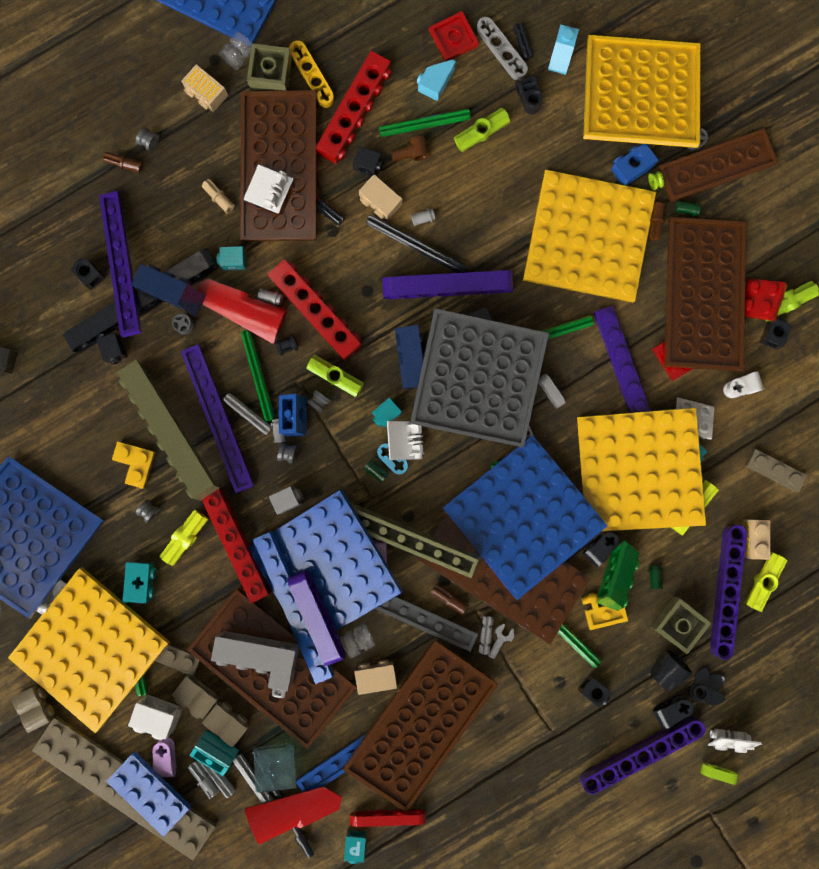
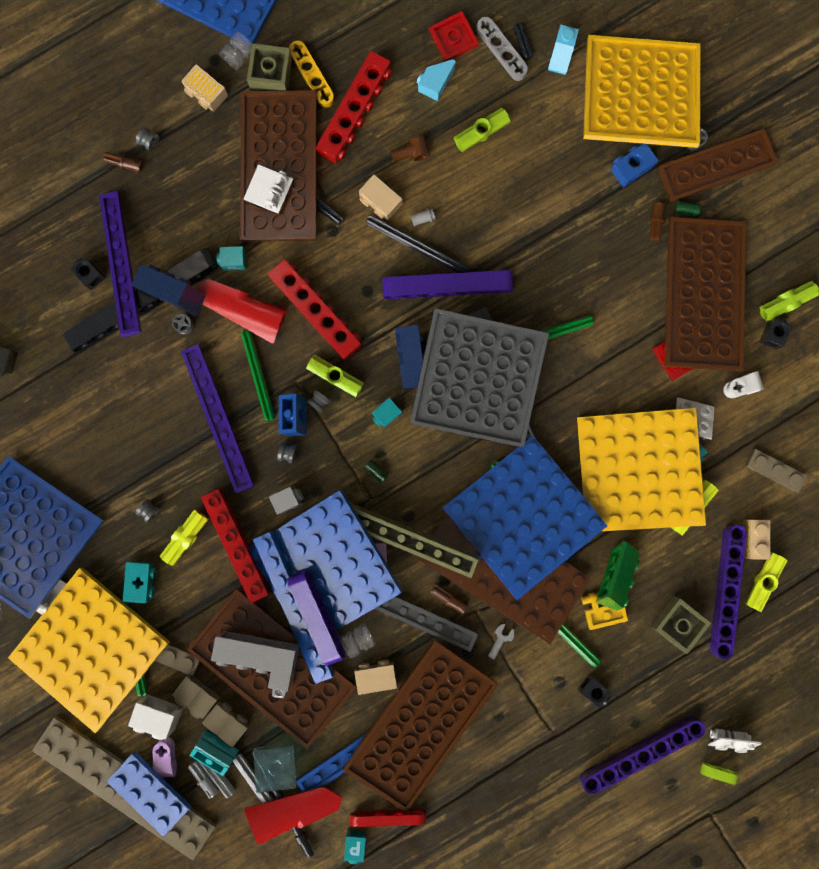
dark tan brick [11,684,55,733] -> none
black brick [96,333,127,365] -> none
yellow plate [112,442,156,489] -> none
olive brick [117,360,219,501] -> none
tan axle [202,179,235,213] -> none
light grey axle [223,393,272,435] -> none
light grey pin [257,288,283,306] -> none
light grey pin [270,419,286,443] -> none
black bush [275,334,299,356] -> none
black brick [353,146,383,176] -> none
medium azure beam [377,443,408,474] -> none
green axle [379,108,471,137] -> none
white hinge [387,421,424,460] -> none
light grey axle [479,616,494,654] -> none
black piece [515,74,543,115] -> none
yellow plate [523,170,656,303] -> none
light grey beam [538,373,565,409] -> none
black piece [582,531,619,567] -> none
dark purple plate [593,306,651,413] -> none
dark green pin [647,565,663,589] -> none
lime bush [648,171,664,190] -> none
black piece [650,649,692,692] -> none
black piece [652,695,693,729] -> none
black plate [689,667,726,705] -> none
red plate [745,279,788,321] -> none

